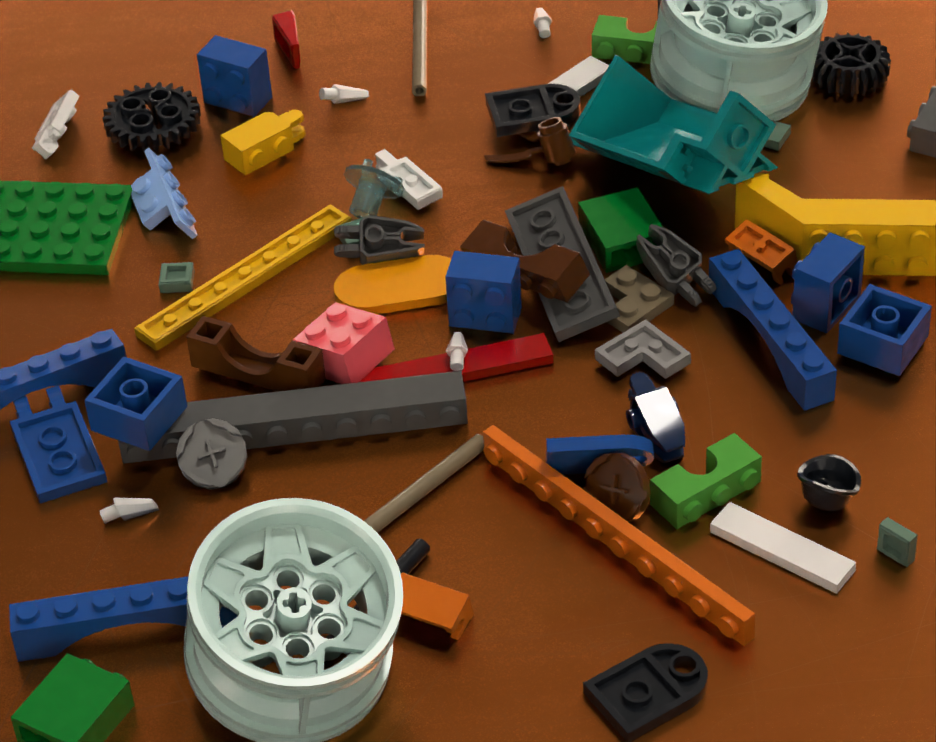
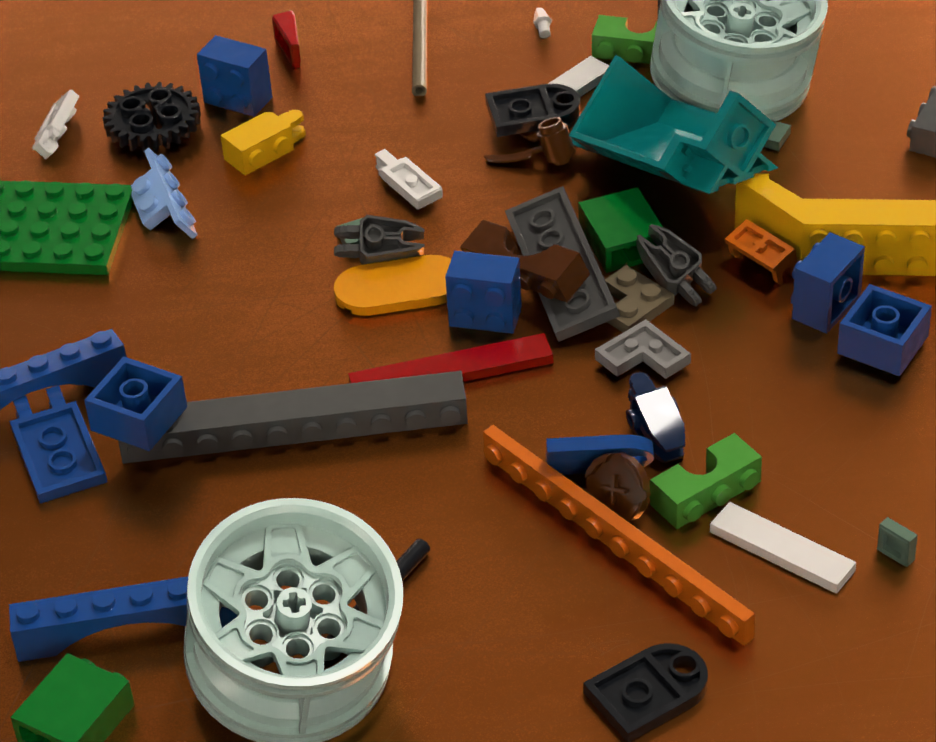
white bar [99,497,159,524] -> none
yellow tile [134,204,352,351] -> none
sand green tile [159,262,195,293] -> none
light grey tile [176,418,248,490] -> none
reddish brown arch [186,316,326,392] -> none
coral brick [293,302,395,384] -> none
white bar [319,84,369,104] -> none
clear light blue piece [344,159,405,218] -> none
dark tan piece [364,434,484,533] -> none
orange hinge [401,572,474,640] -> none
white bar [446,332,468,371] -> none
blue arch [709,249,837,411] -> none
black helmet [797,454,861,511] -> none
black gear [812,32,891,97] -> none

